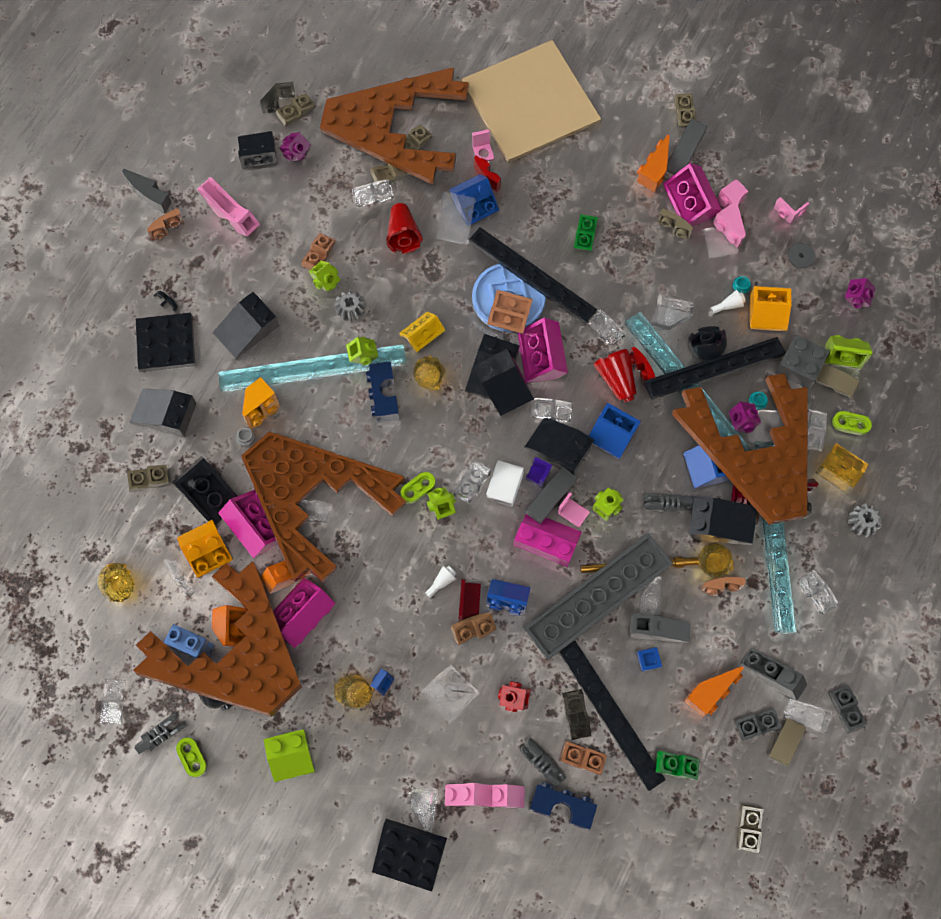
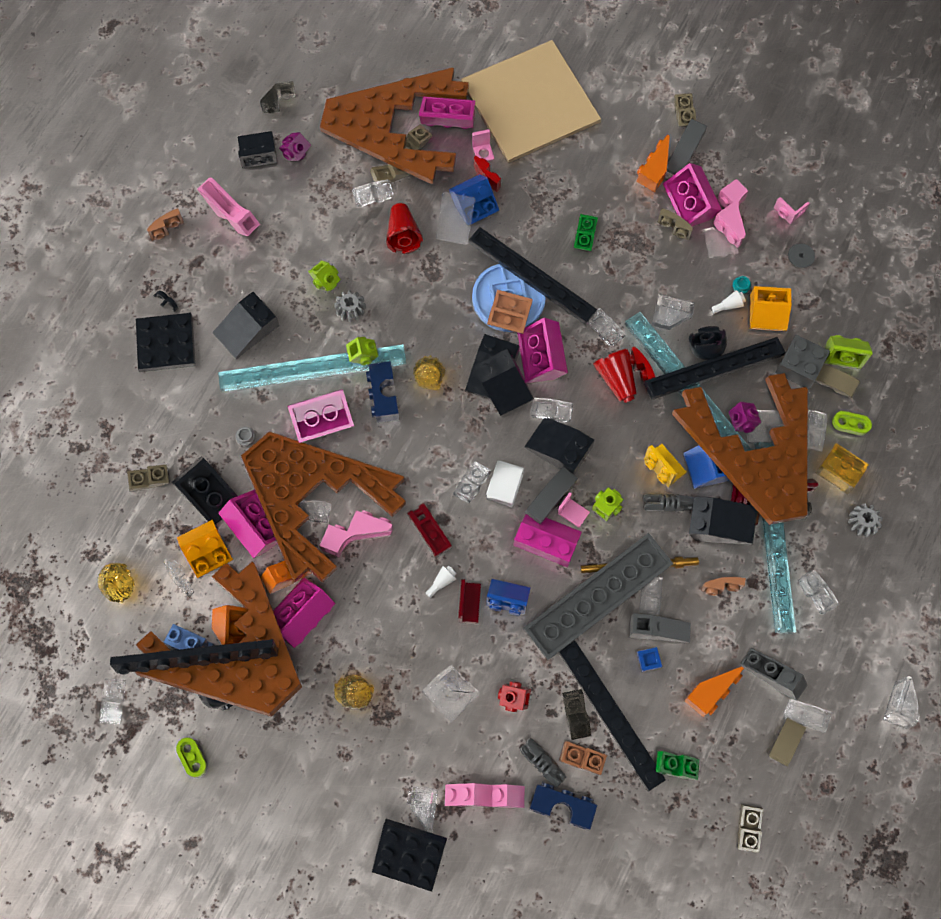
dark grey slope [122,169,172,214] -> none
slope [130,388,197,437] -> none
dark grey hinge [134,712,186,754] -> none
light orange slope [242,377,280,429] -> none
lime slope [263,729,315,782] -> none
dark tan slope [276,93,316,126] -> none
nougat slope [302,233,336,270] -> none
blue plate [370,669,394,696] -> none
yellow panel [399,312,445,352] -> none
lime plate [401,472,435,504] -> none
lime brick [426,487,456,520] -> none
medium nougat slope [450,612,496,645] -> none
dark purple panel [525,457,552,488] -> none
blue slope [589,403,641,460] -> none
clear yellow hair [698,543,734,578] -> none
dark grey slope [735,708,782,741] -> none
teal plate [749,392,768,410] -> none
dark grey slope [830,685,867,734] -> none
magenta brick [845,278,876,309] -> none
none -> black plate [110,639,278,675]
none -> slope [287,389,354,443]
none -> bright pink arch [320,510,393,558]
none -> dark red plate [407,503,452,558]
none -> dark pink slope [419,96,475,129]
none -> yellow bracket [644,444,687,488]
none -> clear slope [883,676,919,729]

